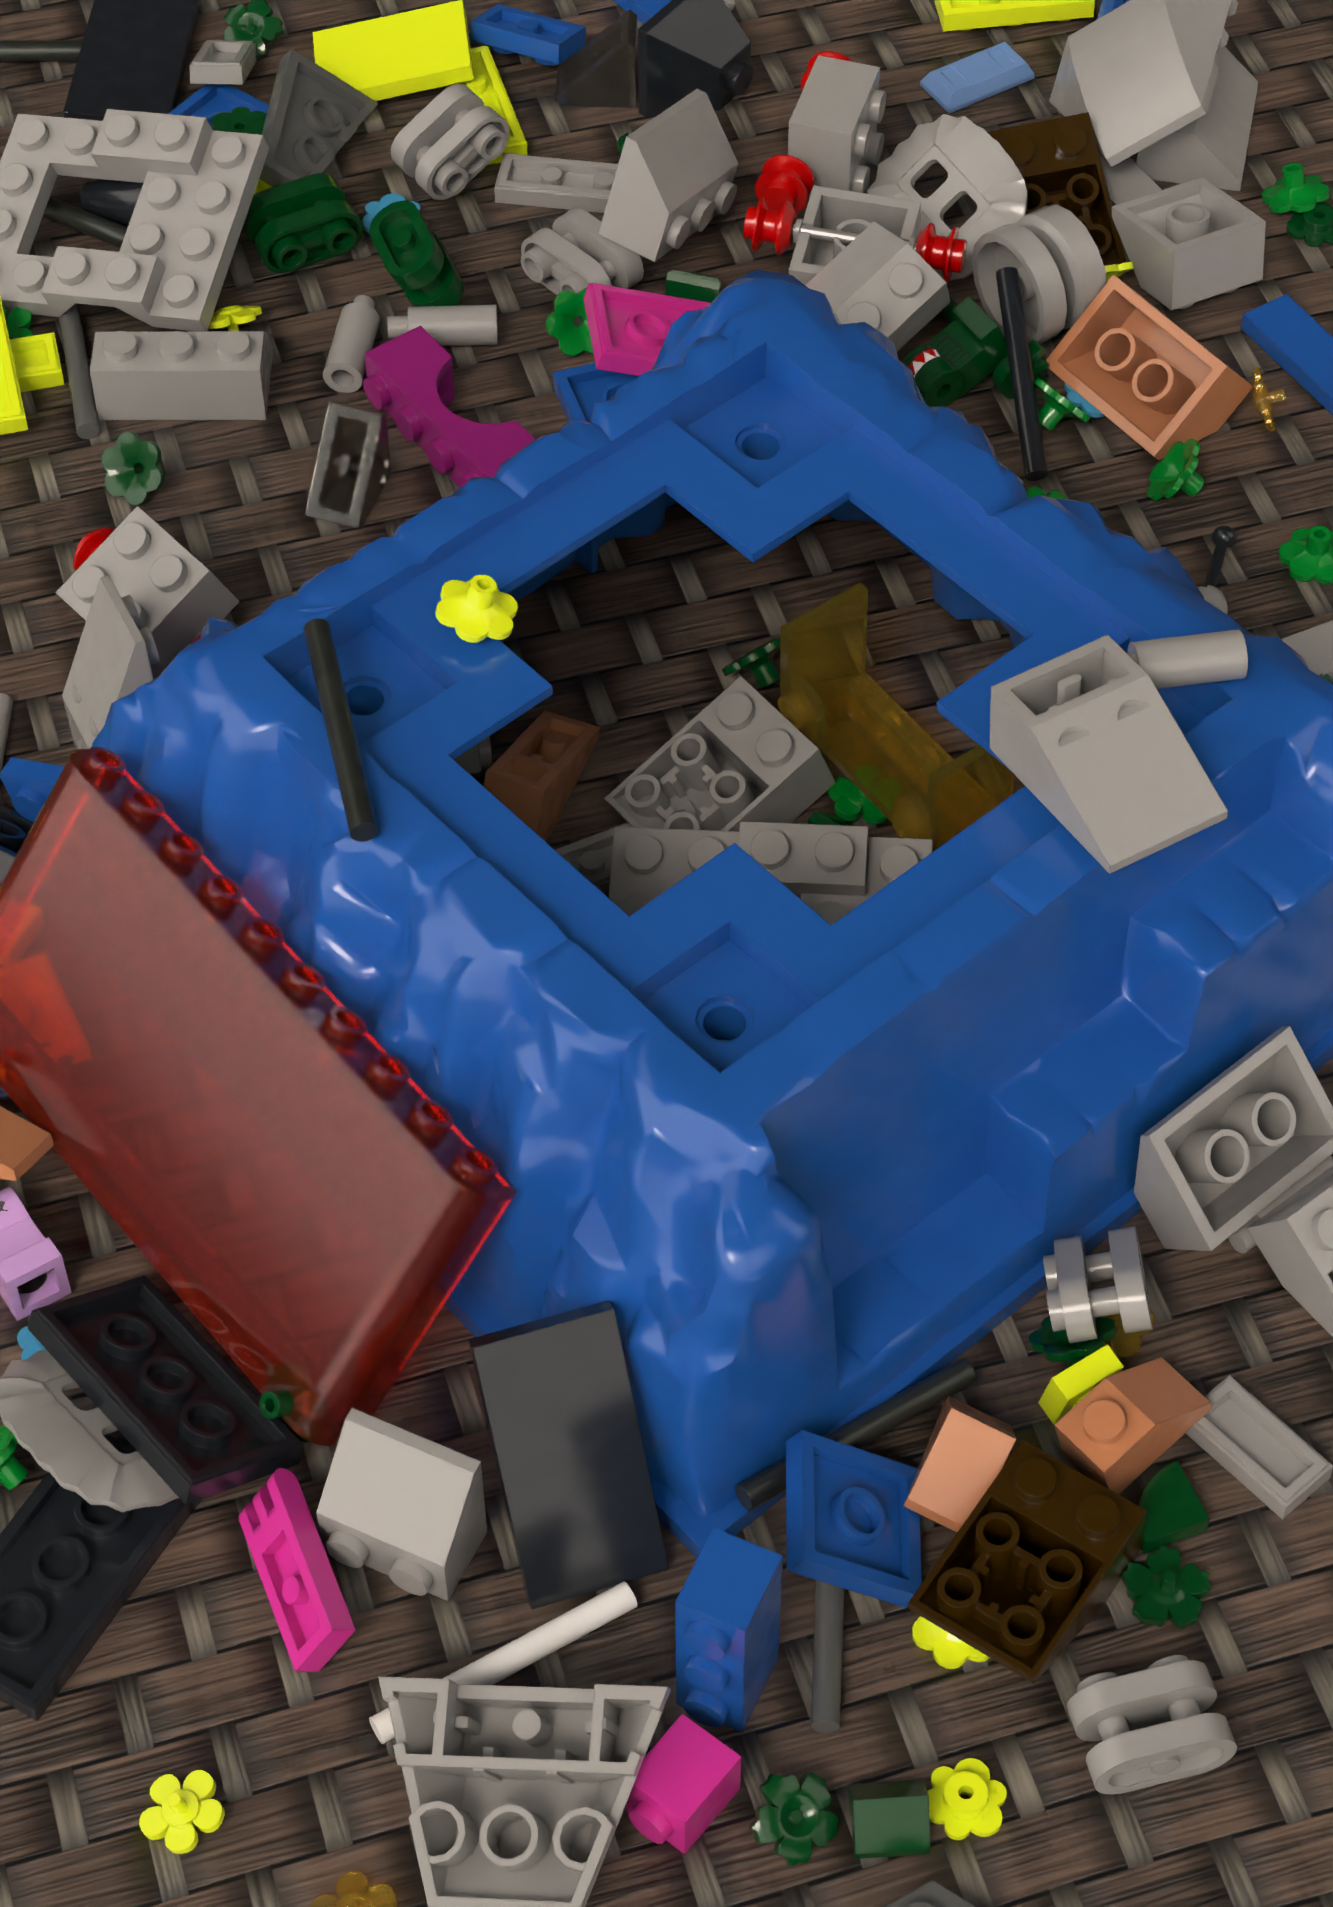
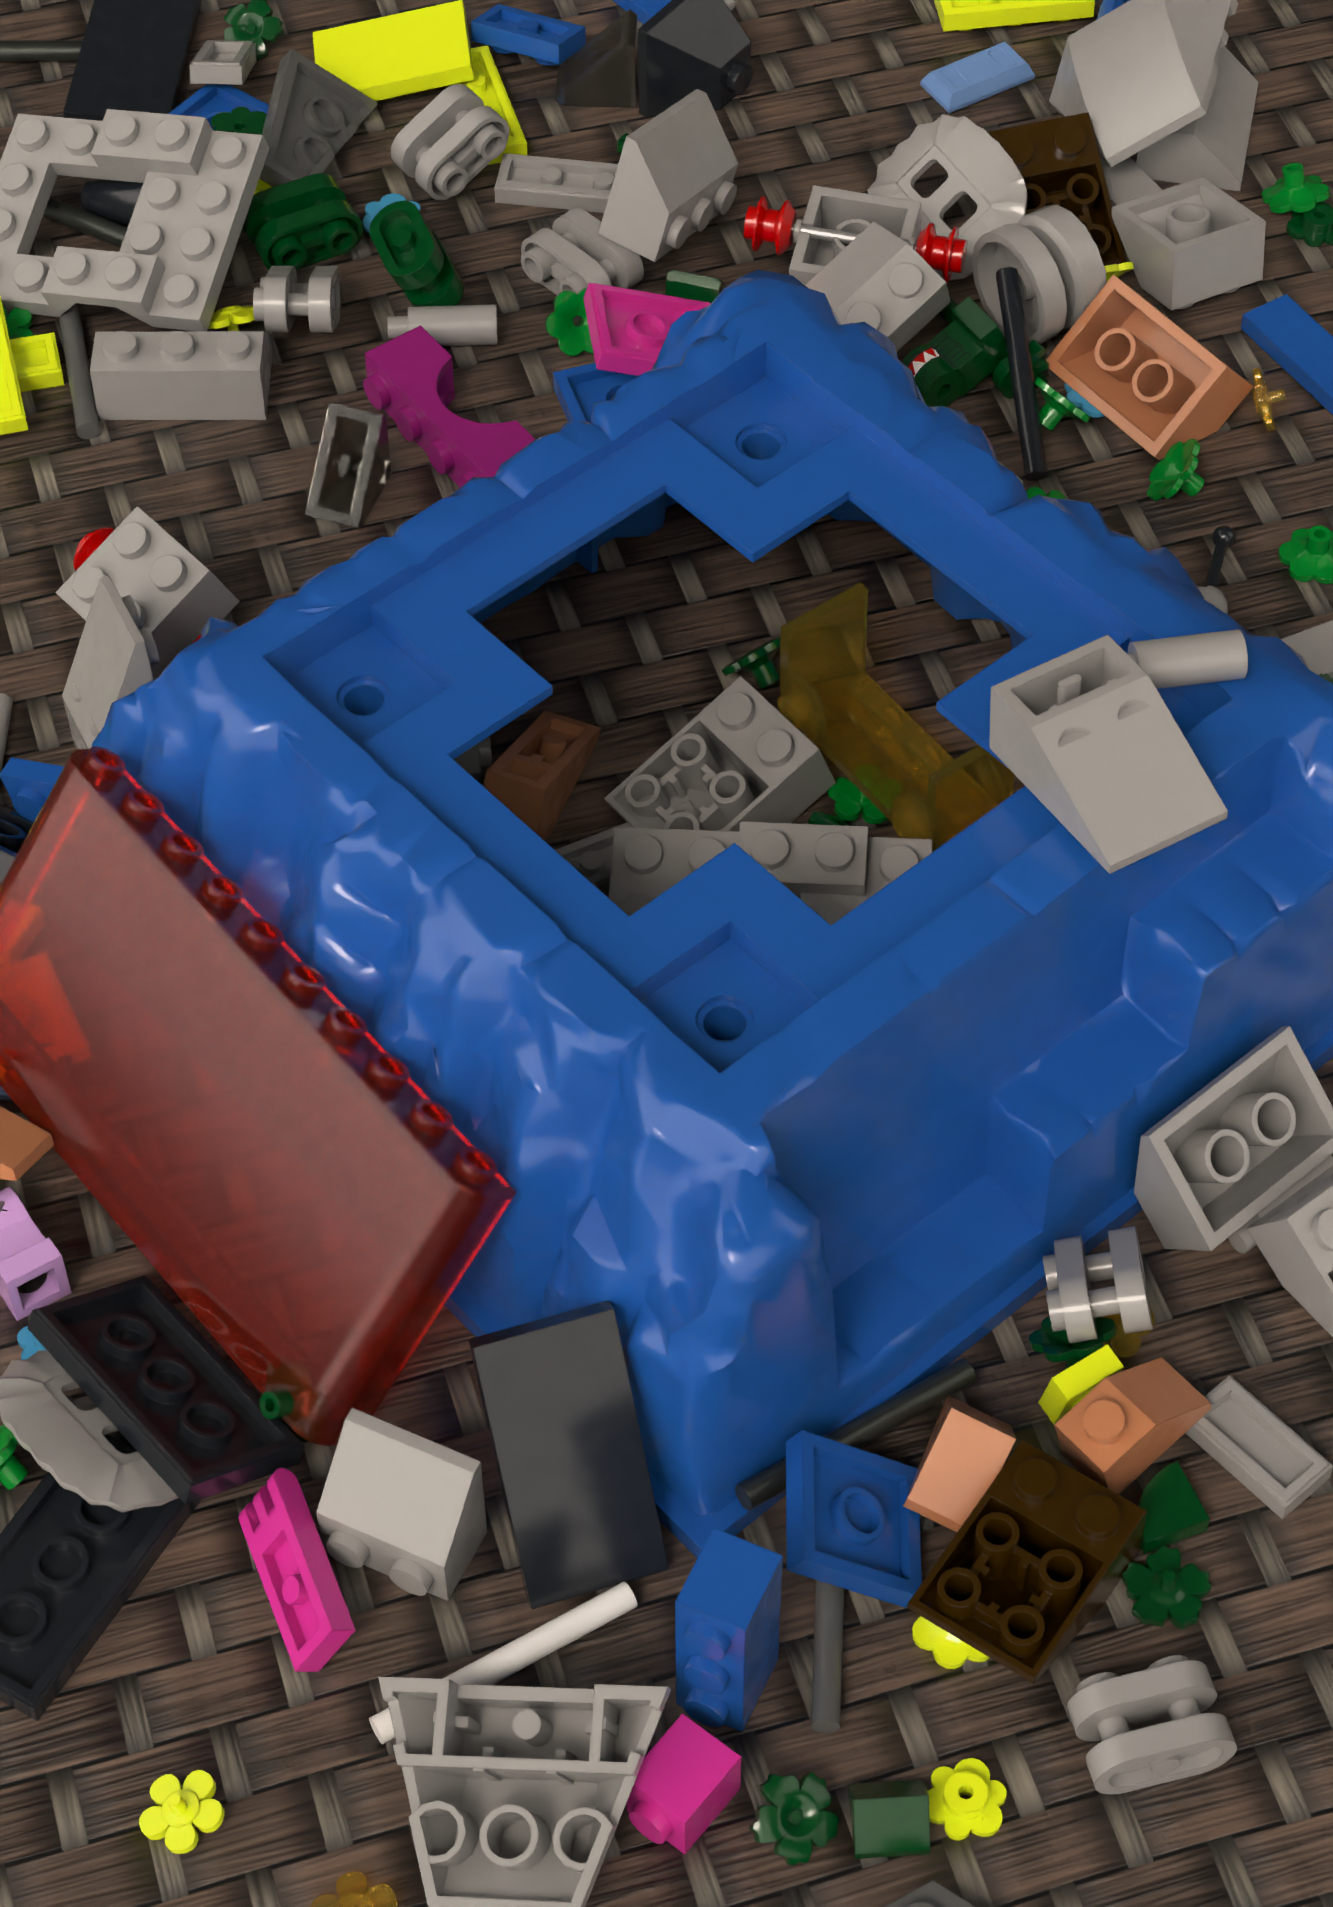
dark green plant [101,432,165,505] -> none
pearl dark grey bar [303,618,378,842] -> none
light grey cylinder [323,295,380,393] -> none
neon yellow plant [435,574,518,643] -> none
light grey brick [755,51,887,213] -> none
none -> light grey brick [253,266,341,333]

